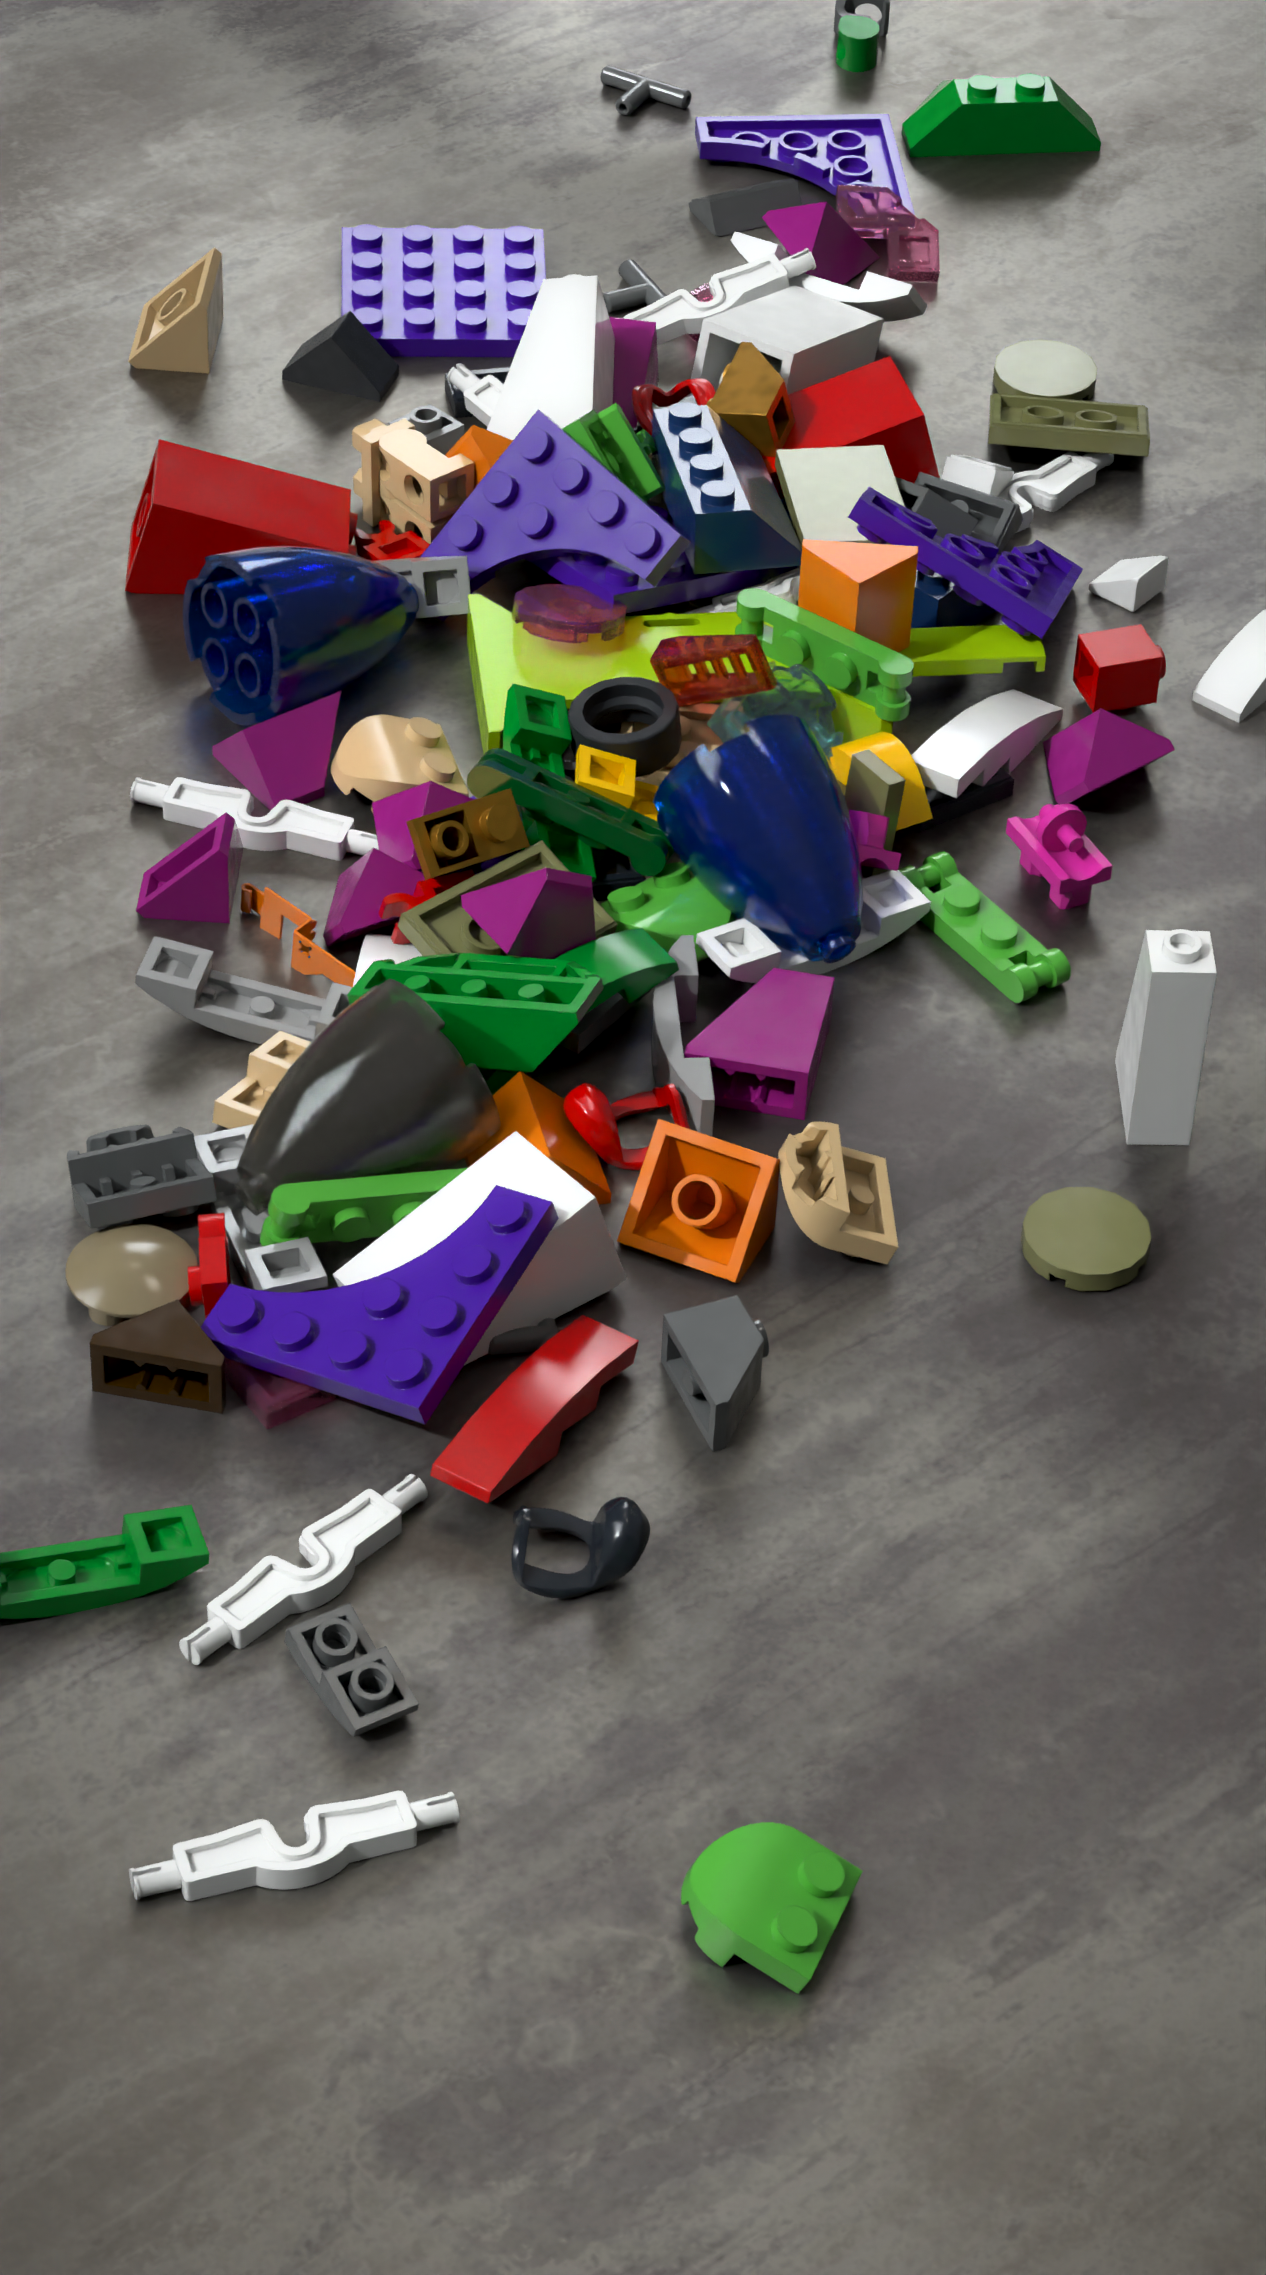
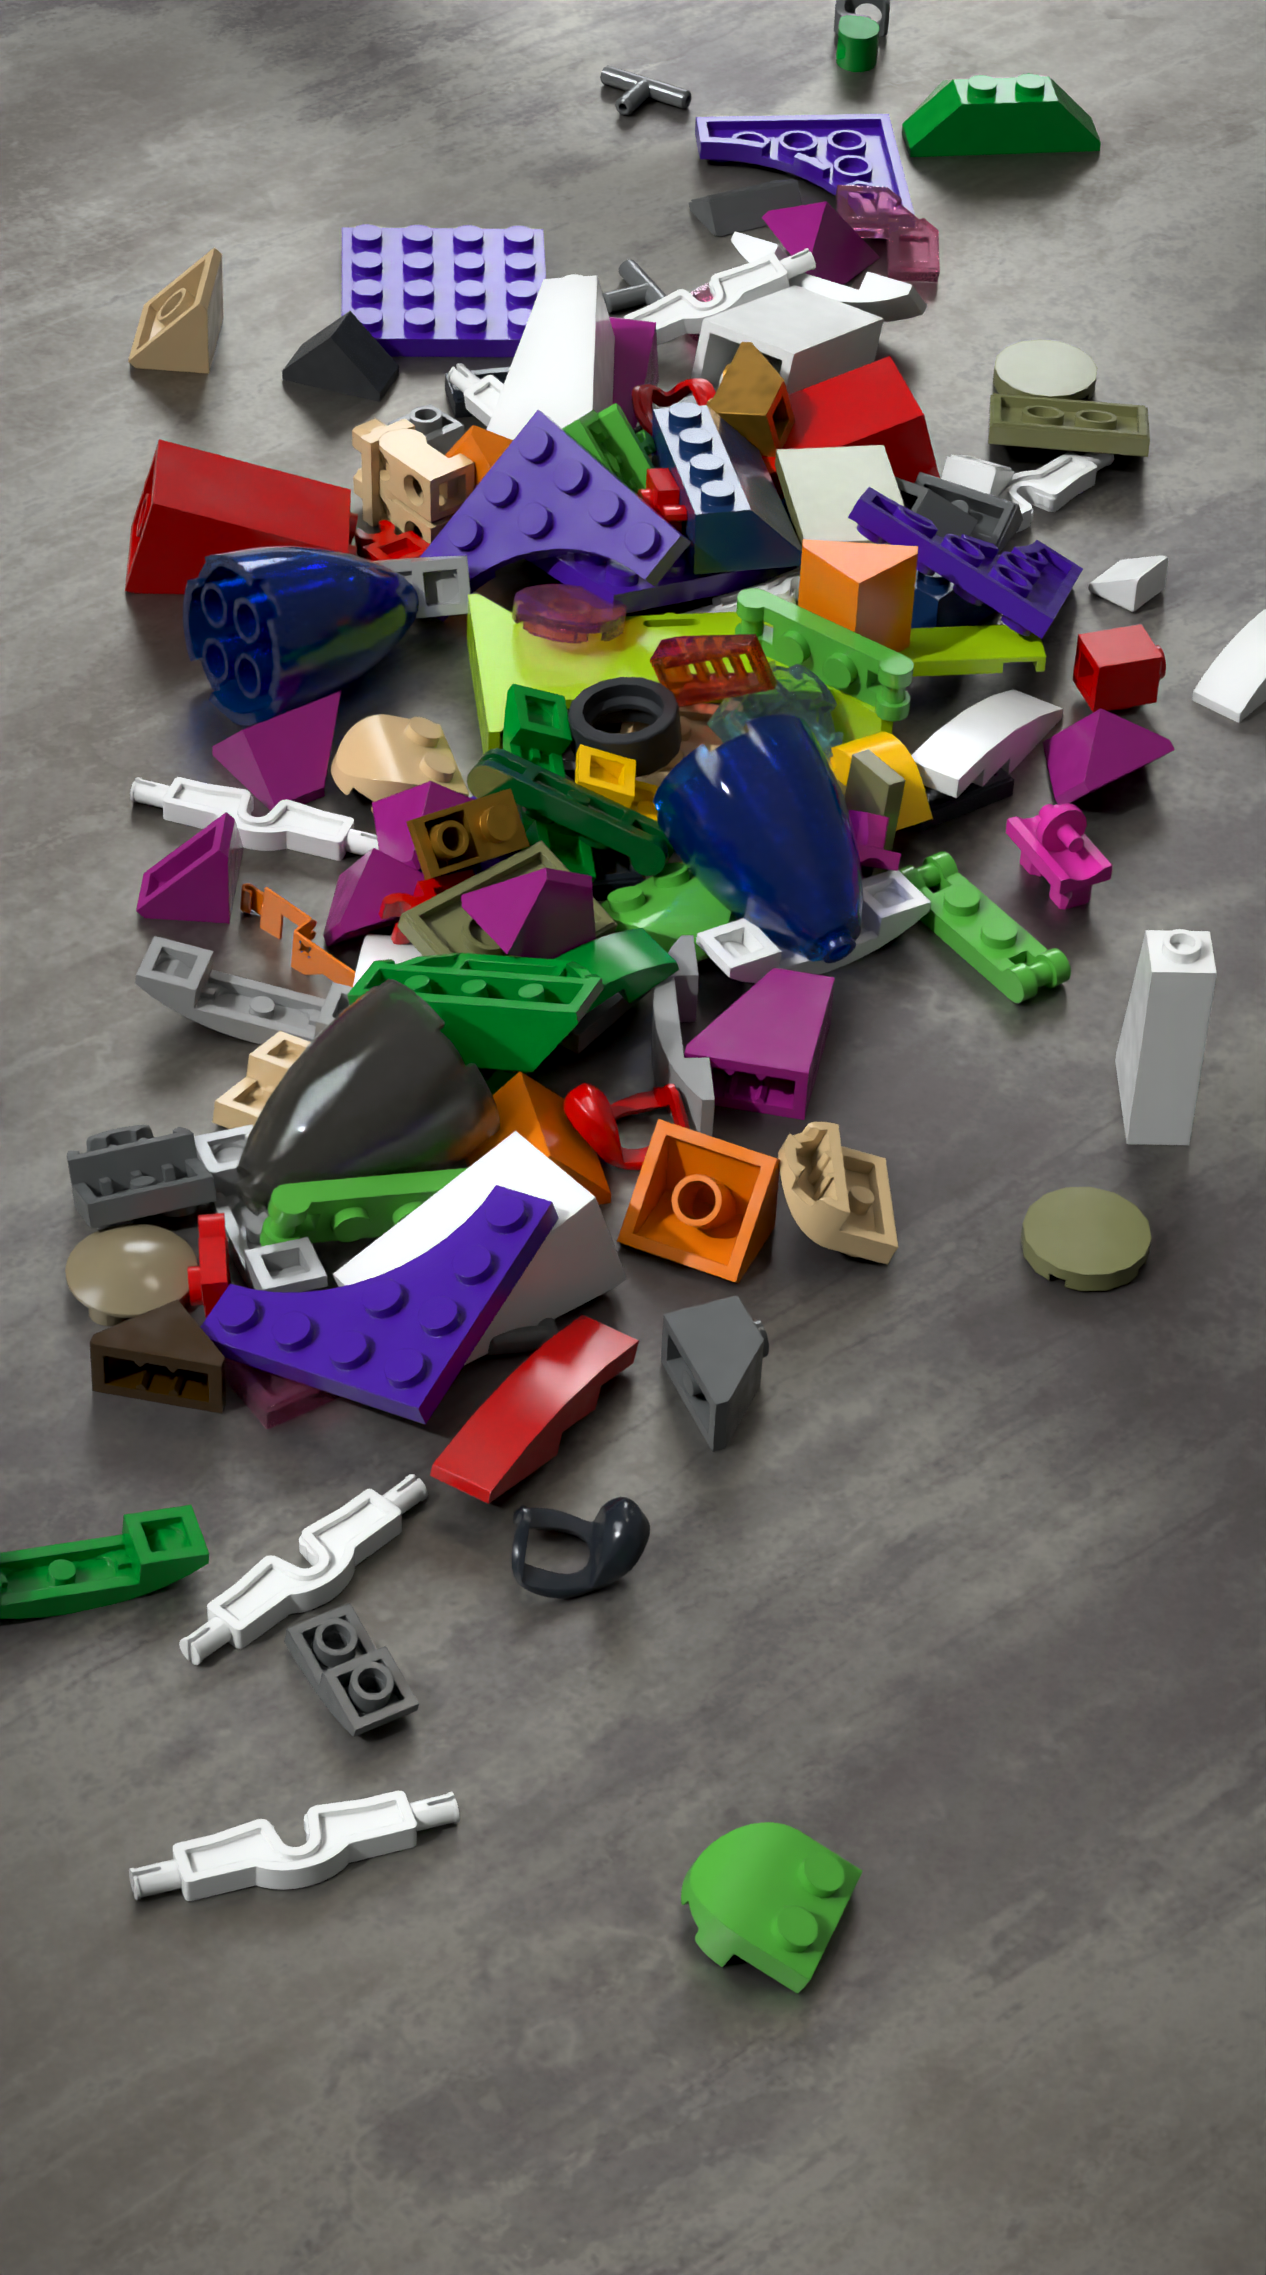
none -> red plate [637,468,687,535]

